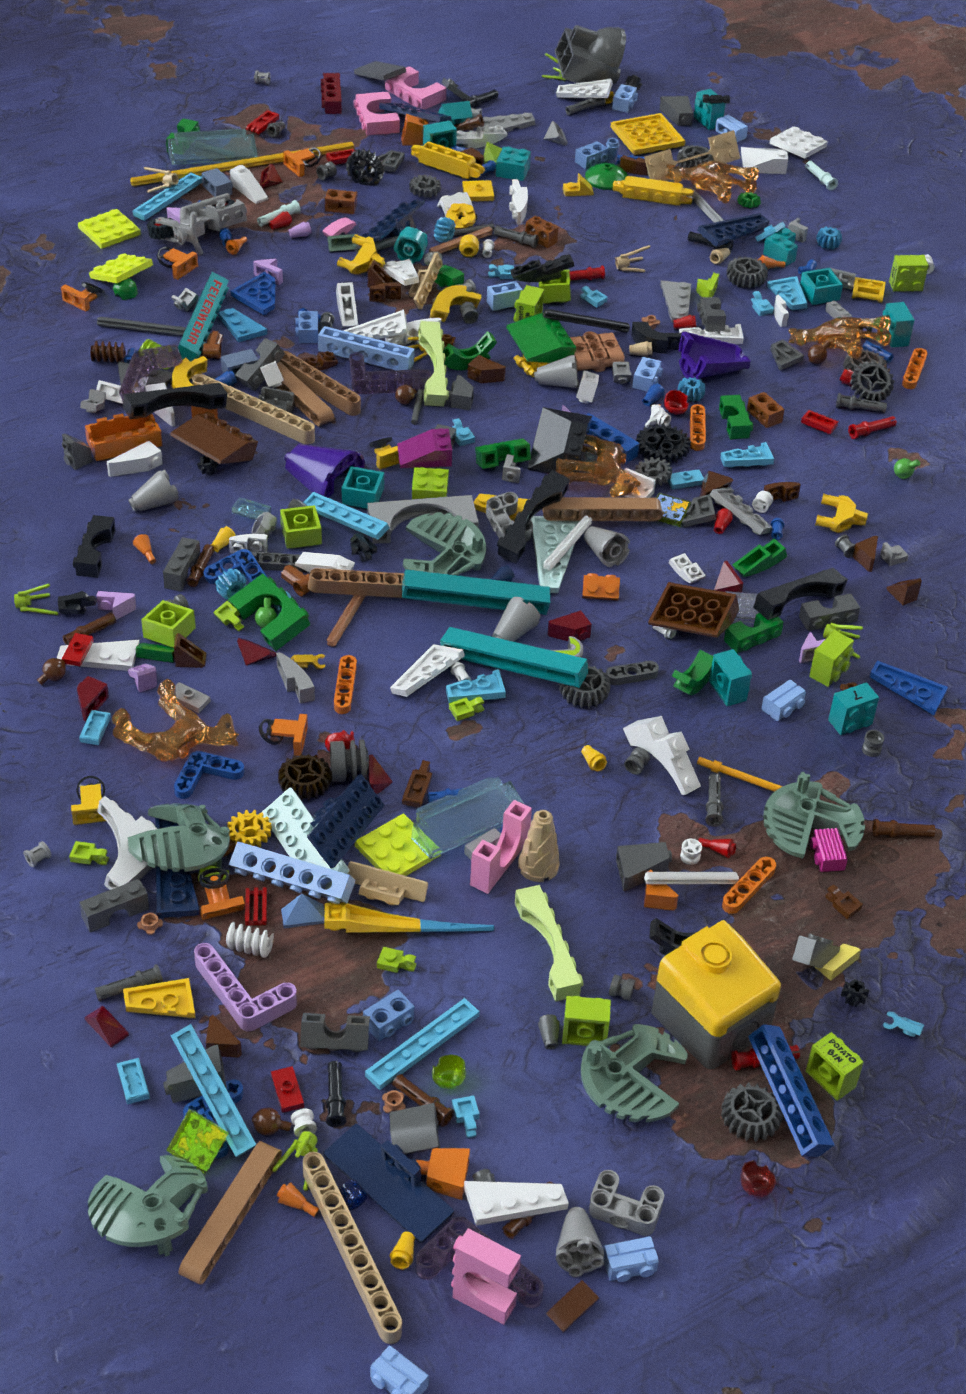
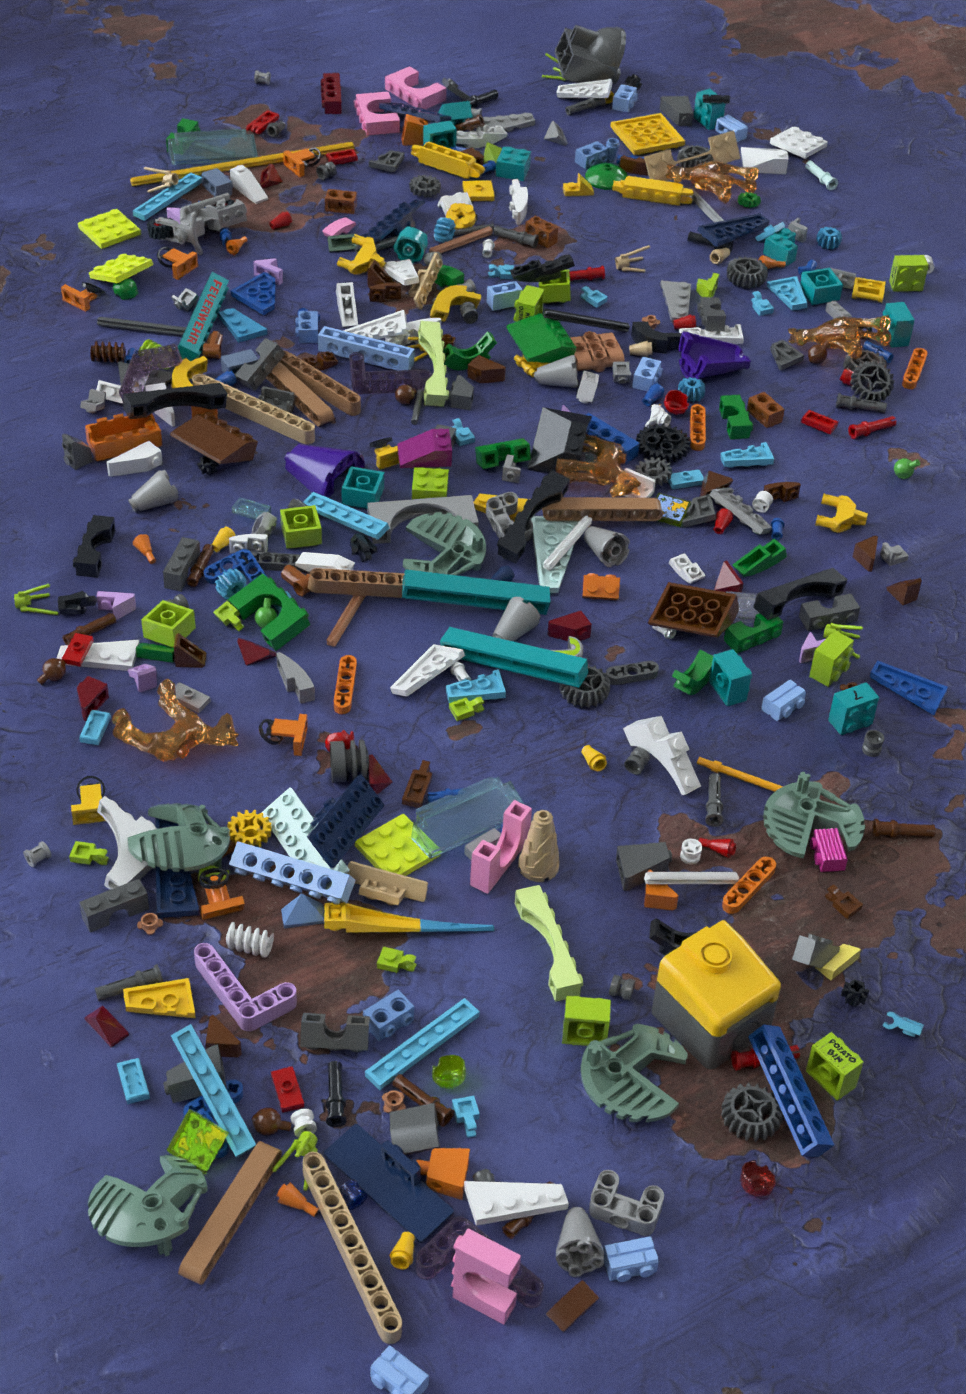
blue beam [174,751,244,799] -> none
red tile [245,888,267,926] -> none
light aqua pin [257,200,301,227] -> none
white brick [260,361,284,388] -> none
dark brown gear [278,753,332,801] -> none
lavender cone [288,222,312,238] -> none
yellow plate [291,654,325,669] -> none
dark grey bush [318,312,335,331] -> none
black gear [346,148,385,186] -> none
dark grey tile [354,61,406,81] -> none
yellow head [459,234,479,257] -> none
dark grey cone [538,1014,560,1049] -> none
white slope [774,295,789,327] -> none
dark grey bush [835,535,855,558] -> none

